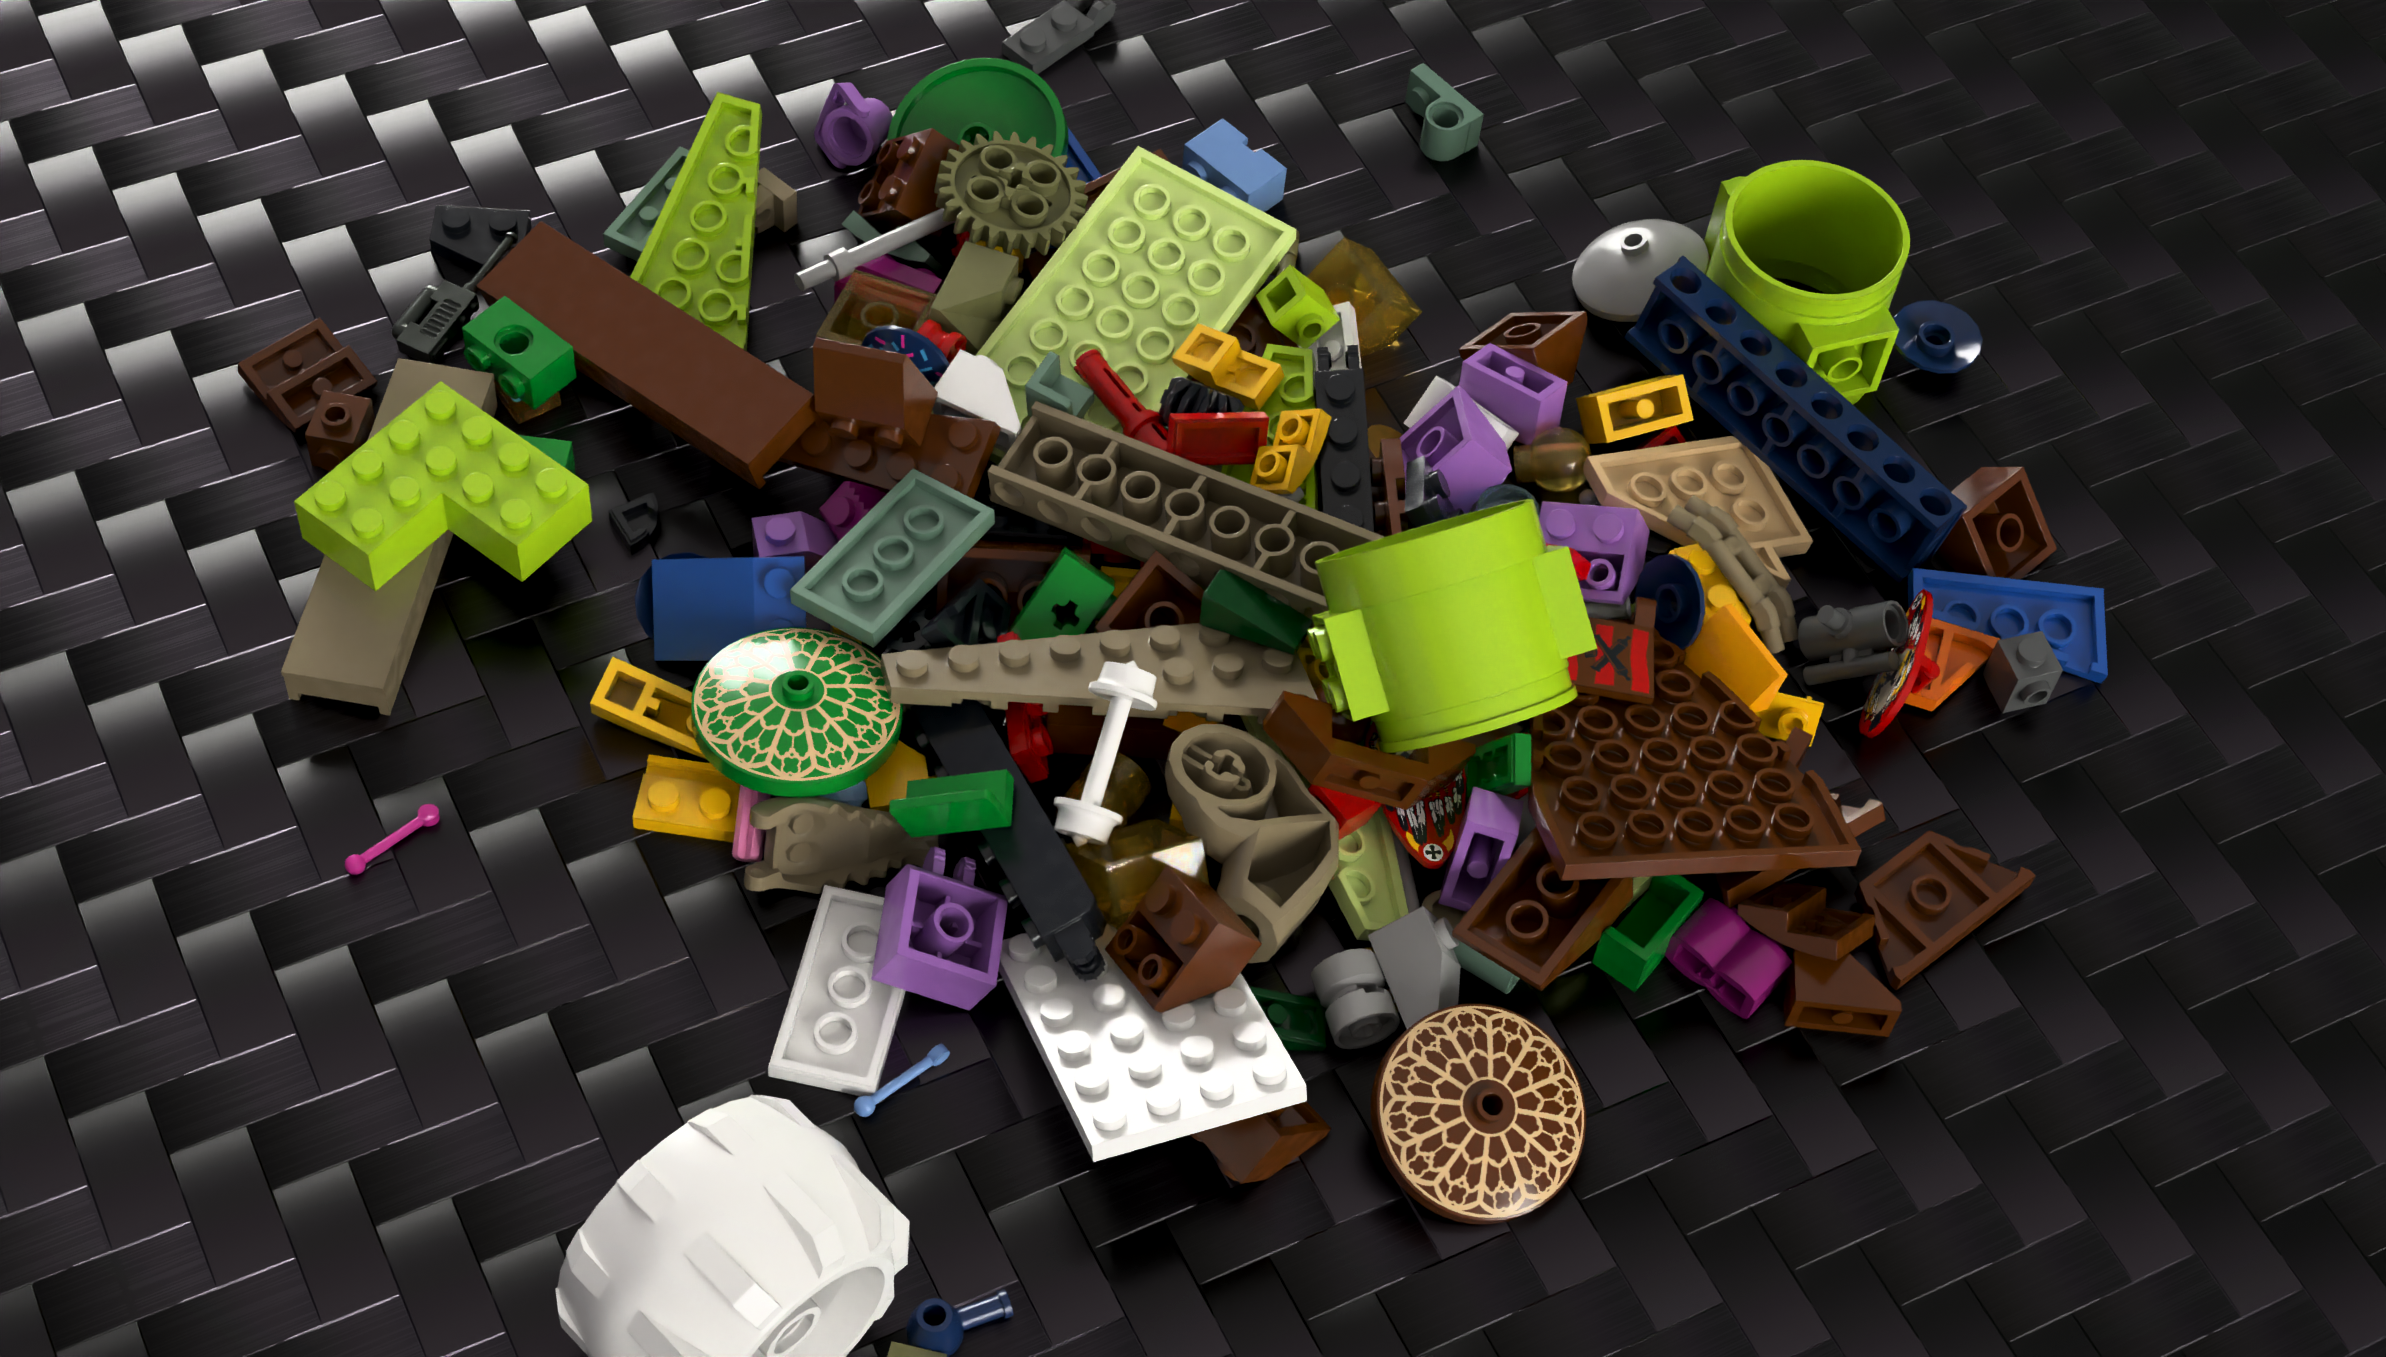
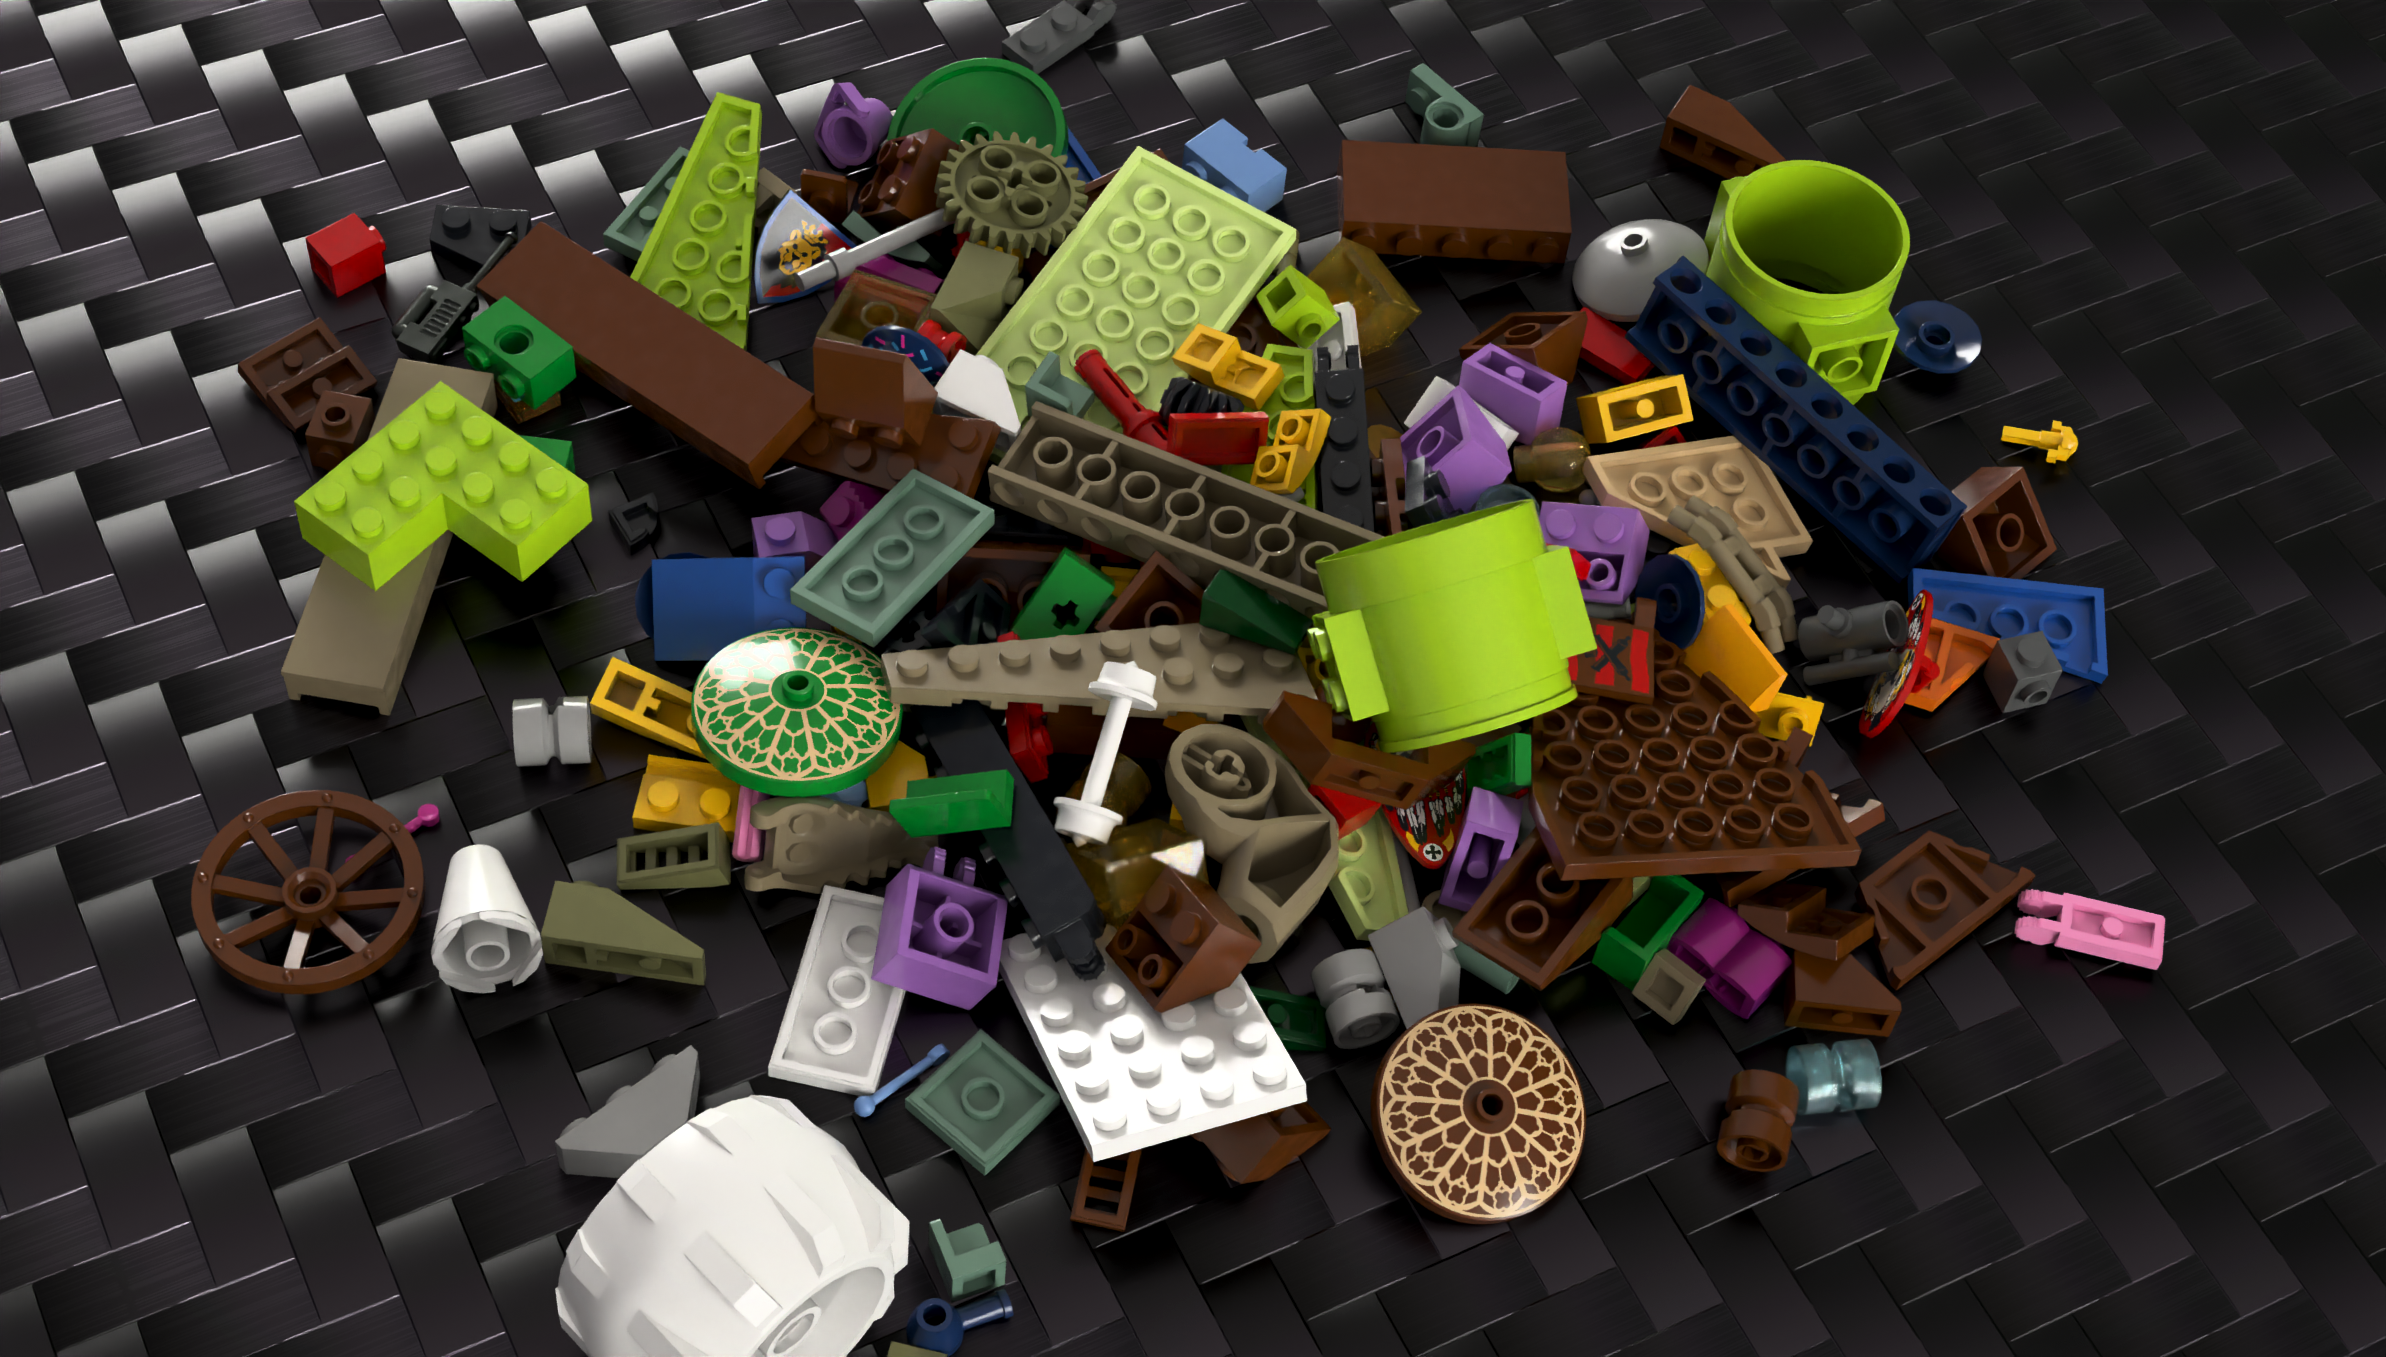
none -> reddish brown wheel [191,790,426,994]
none -> red brick [305,213,386,298]
none -> white cone [431,844,543,994]
none -> light grey wheel [513,696,592,767]
none -> olive slope [541,881,706,986]
none -> light grey slope [555,1045,700,1178]
none -> olive slope [617,822,731,890]
none -> shield [753,189,857,304]
none -> reddish brown bracket [800,169,858,223]
none -> sand green tile [905,1029,1060,1176]
none -> sand green panel [928,1219,1006,1303]
none -> reddish brown slope [1070,1147,1142,1232]
none -> reddish brown brick [1337,140,1572,263]
none -> red tile [1579,306,1655,385]
none -> dark tan tile [1632,948,1706,1025]
none -> reddish brown slope [1659,85,1787,179]
none -> reddish brown wheel [1717,1069,1800,1172]
none -> clear light blue wheel [1786,1038,1882,1116]
none -> yellow piece [2001,420,2078,464]
none -> bright pink hinge [2014,889,2165,970]

